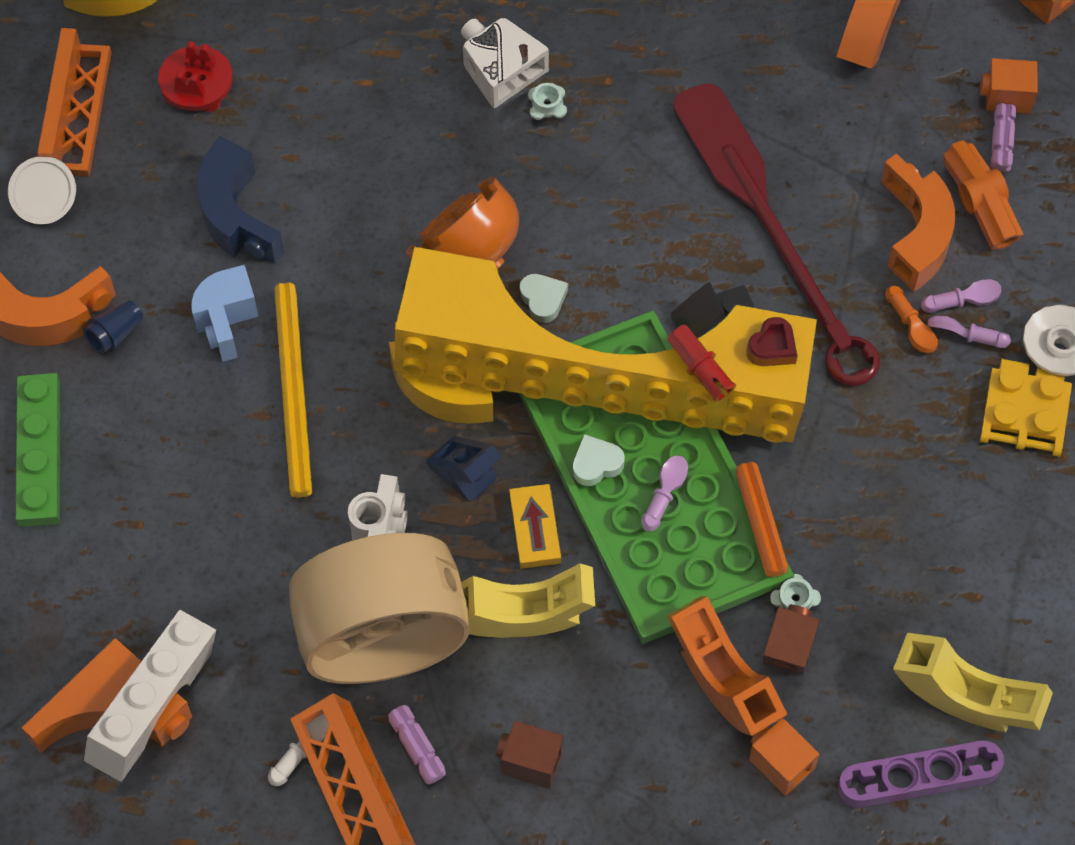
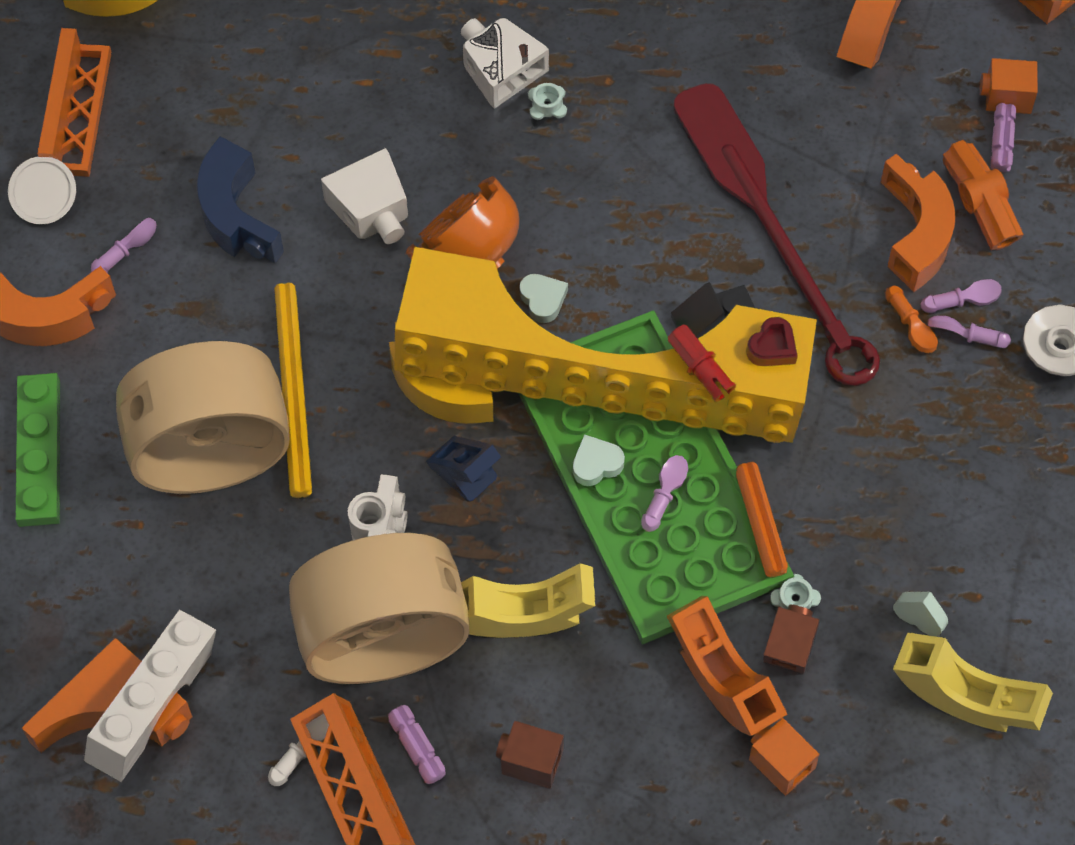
dark blue cone [83,300,143,354] -> none
red plate [158,41,233,112] -> none
light blue brick [191,265,258,362] -> none
yellow tile [509,484,561,569] -> none
medium lavender beam [838,741,1004,808] -> none
yellow plate [979,359,1072,457] -> none
none -> lavender piece [91,218,156,273]
none -> tan cylinder [116,341,289,494]
none -> white torso [321,148,408,244]
none -> light aqua tile [893,592,948,636]

